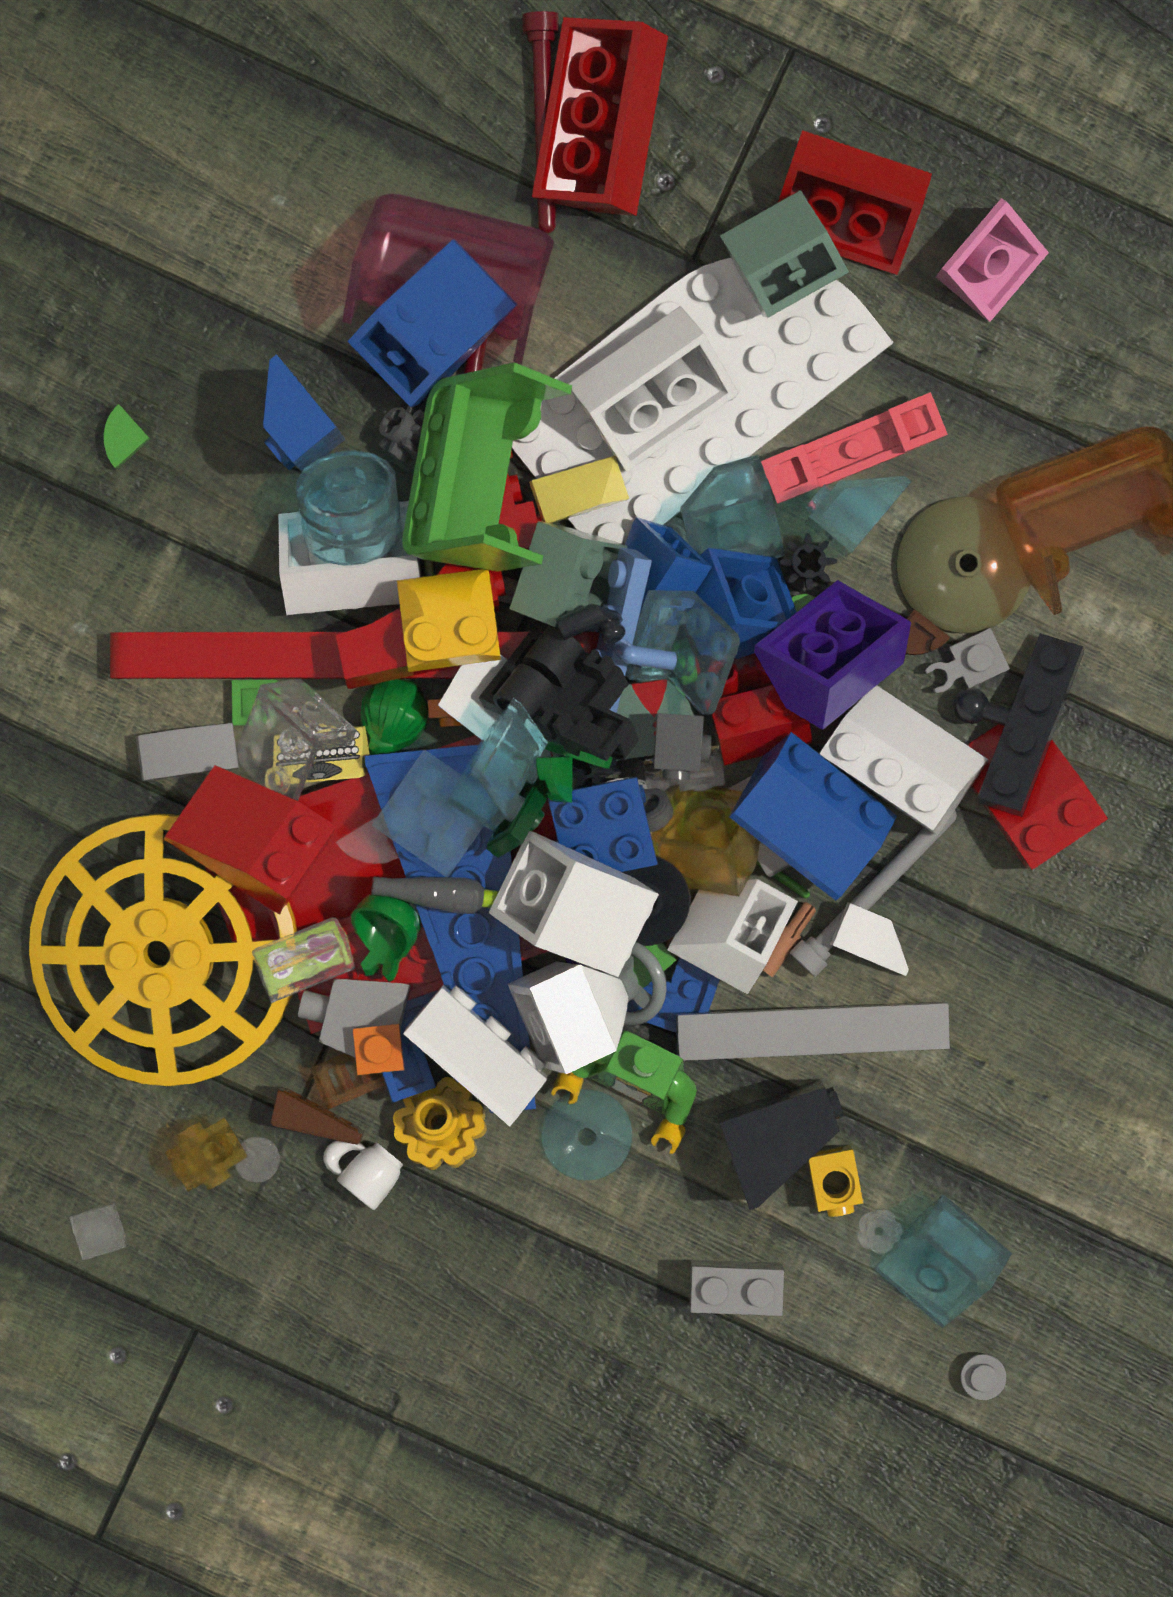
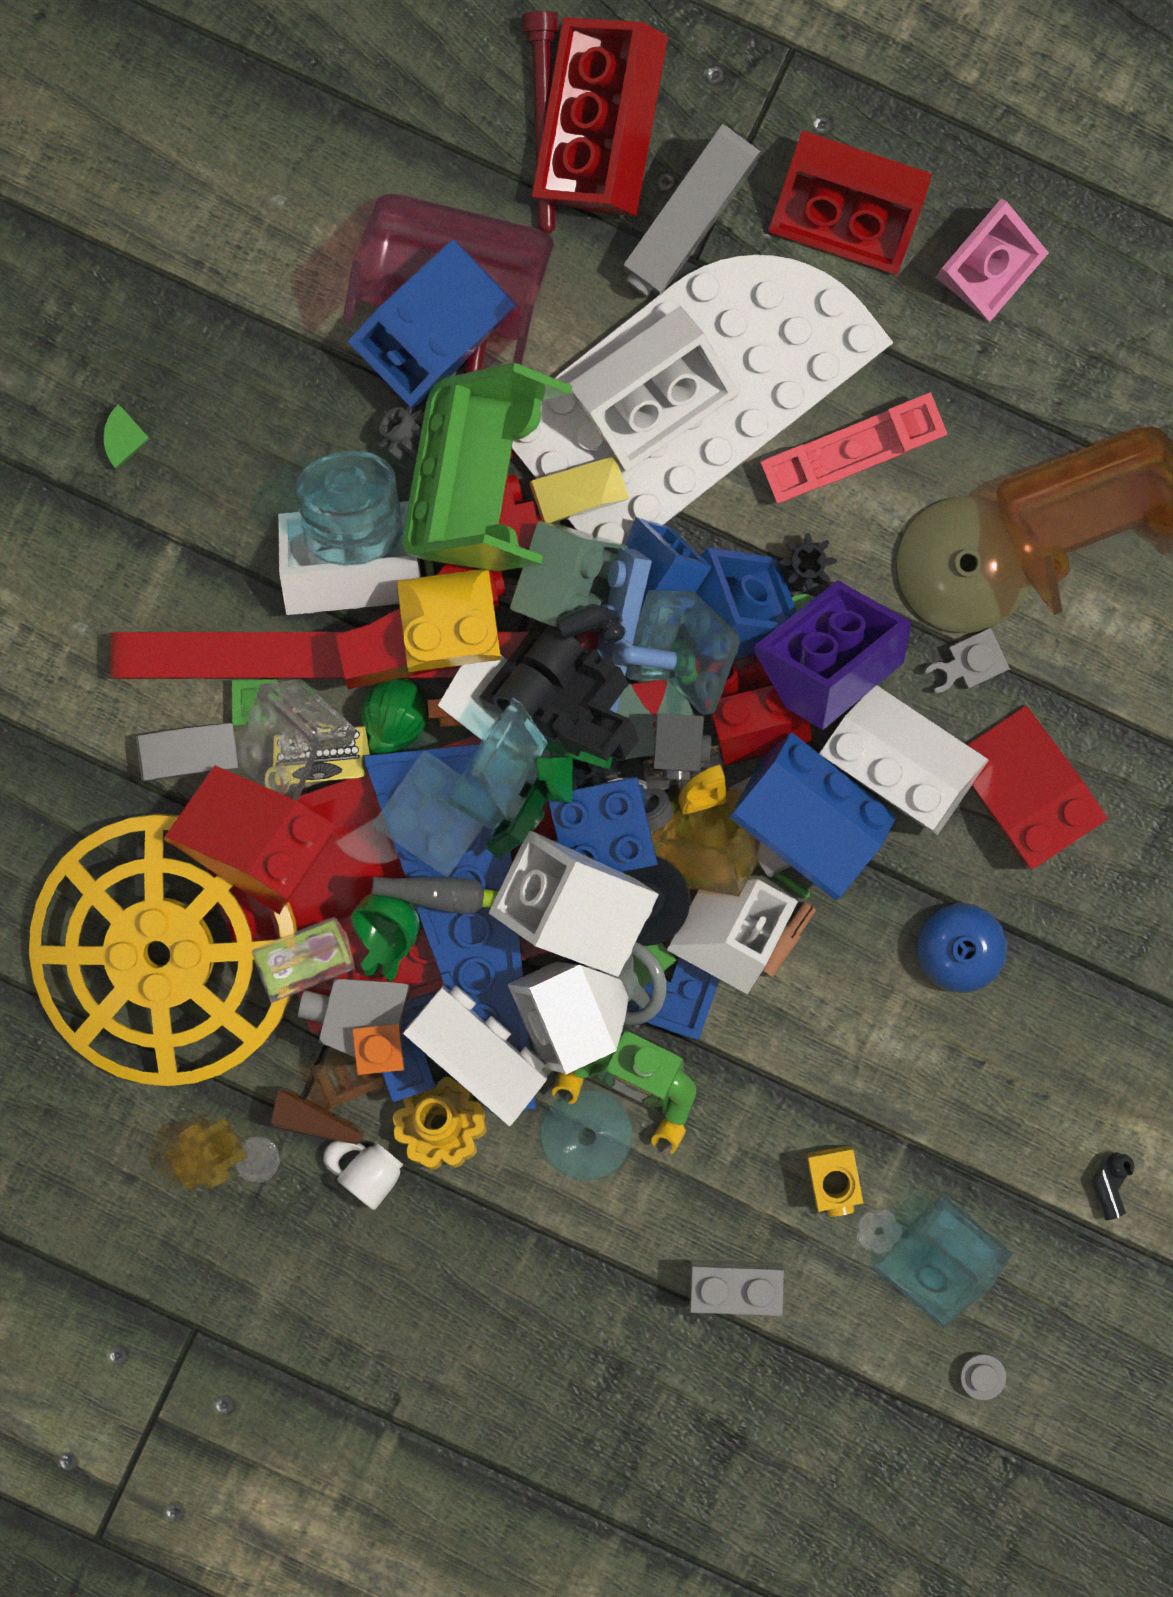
clear plate [69,1202,128,1261] -> none
blue slope [263,354,345,473] -> none
light grey tile [676,1002,950,1061] -> none
clear light blue slope [680,454,785,558] -> none
black slope [717,1079,844,1210] -> none
sand green slope [719,190,849,318] -> none
light grey piece [789,811,957,977] -> none
clear light blue slope [804,476,911,558] -> none
white slope [830,902,909,976] -> none
reddish brown tile [906,609,950,655] -> none
black plate [953,633,1084,817] -> none
none -> light grey slope [623,124,760,297]
none -> yellow tile [679,765,727,815]
none -> blue cylinder [916,902,1008,993]
none -> black arm [1092,1152,1135,1220]

